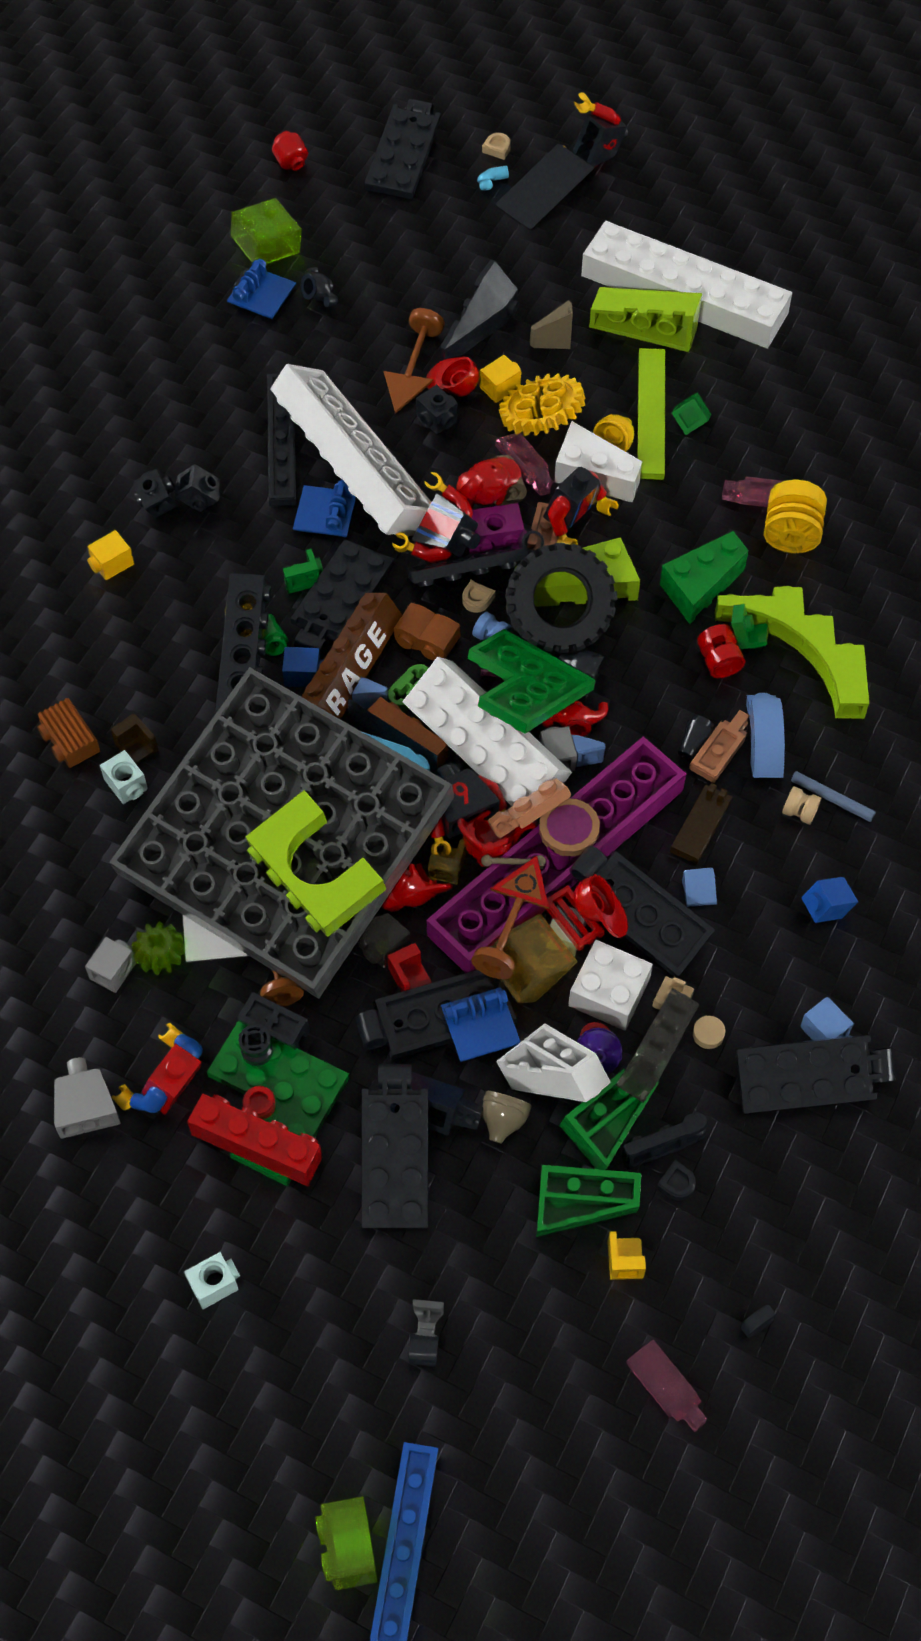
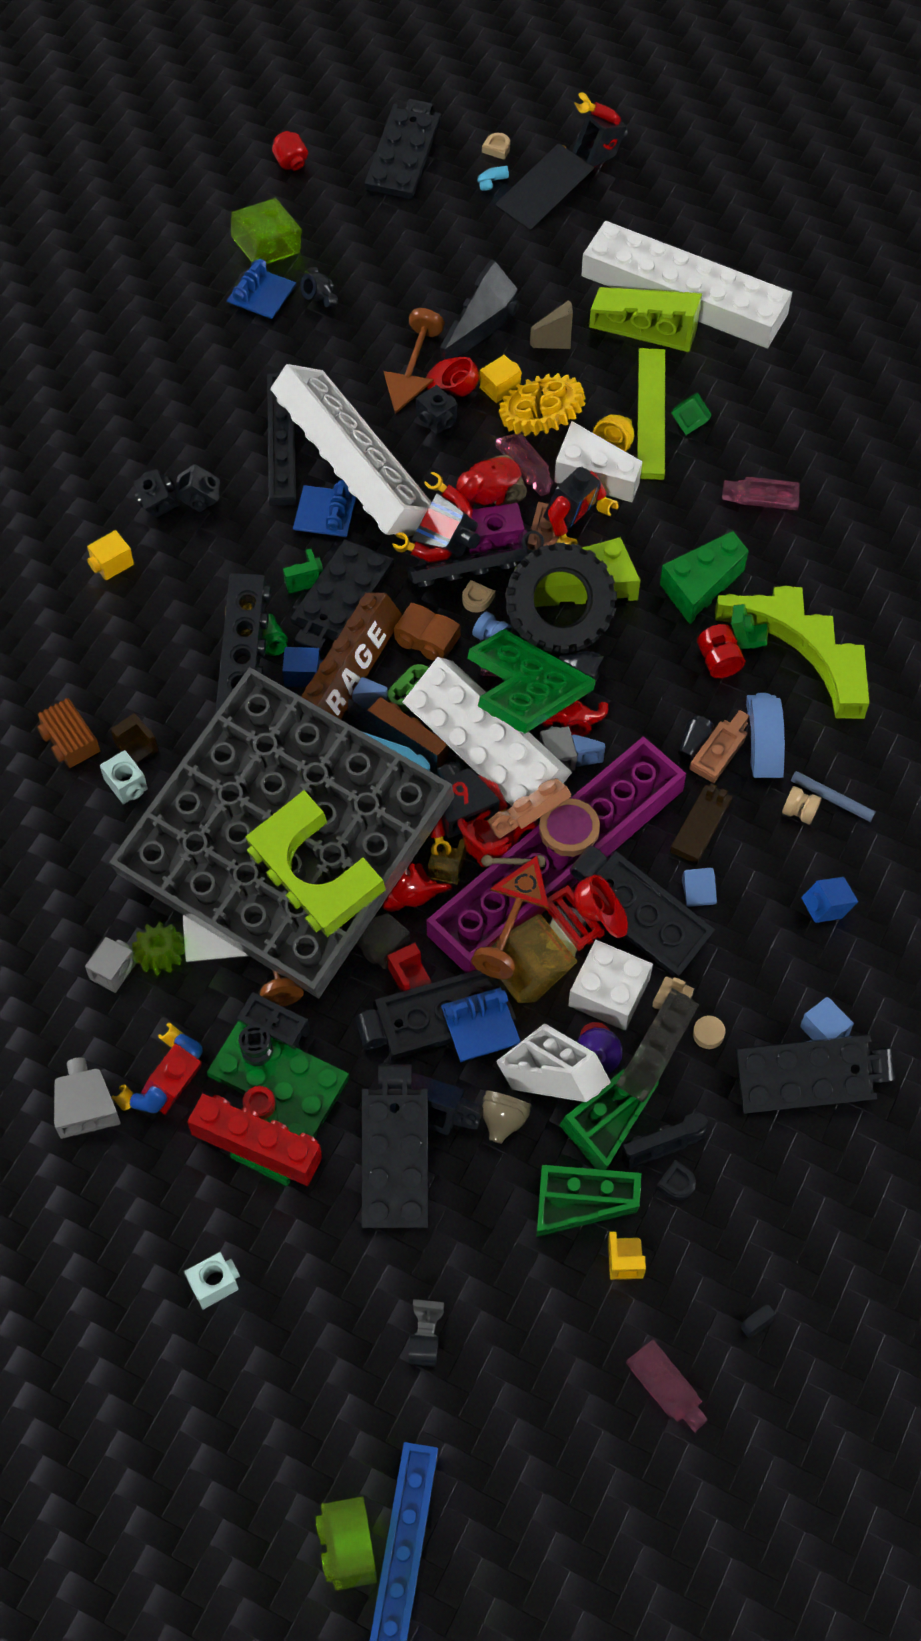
yellow wheel [763,480,827,553] -> none

